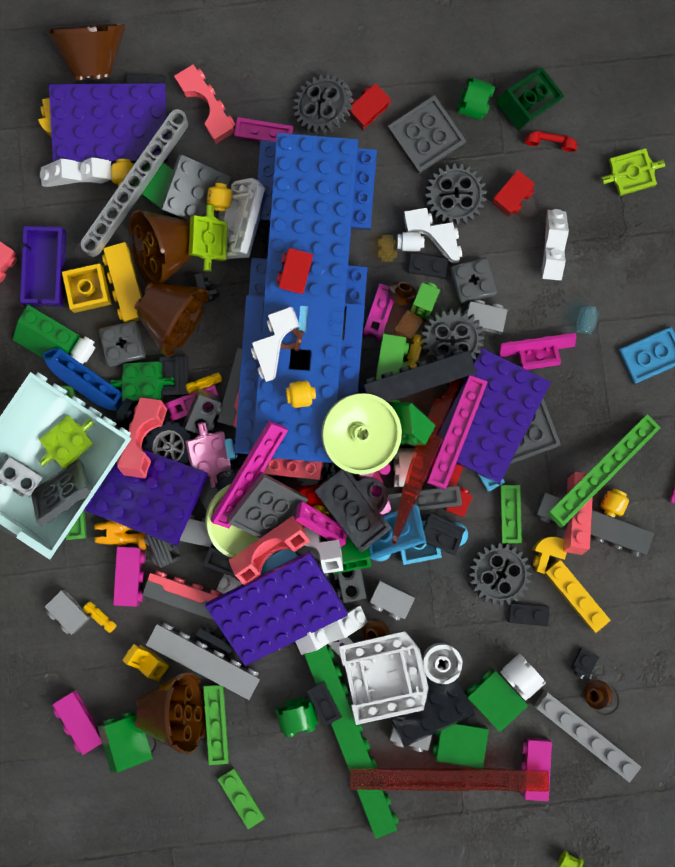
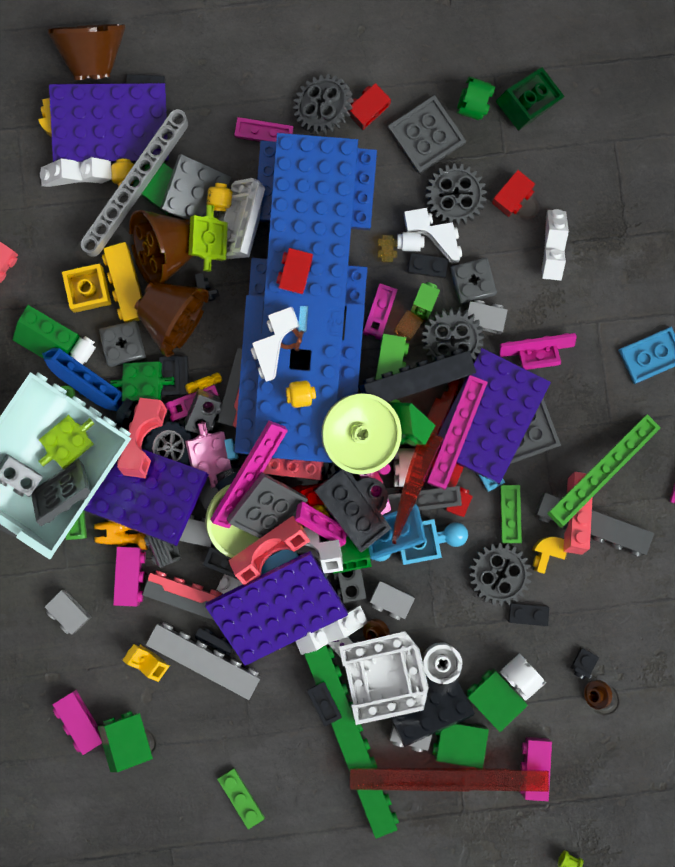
dark purple piece [20,226,67,307] -> none
yellow axle [83,602,117,633] -> none
reddish brown cone [135,673,206,754] -> none
coral arch [174,64,235,144] -> none
bright green plate [203,684,229,765] -> none
green brick [275,697,318,737] -> none
reddish brown plate [388,281,417,305] -> none
yellow axle [406,334,424,368] -> none
black plate [423,513,466,555] -> none
red bar [524,131,577,152] -> none
light grey brick [533,690,641,783] -> none
yellow brick [544,559,611,633] -> none
clear light blue brick [576,305,600,335] -> none
yellow head [600,488,629,518] -> none
lime plate [601,148,665,196] -> none

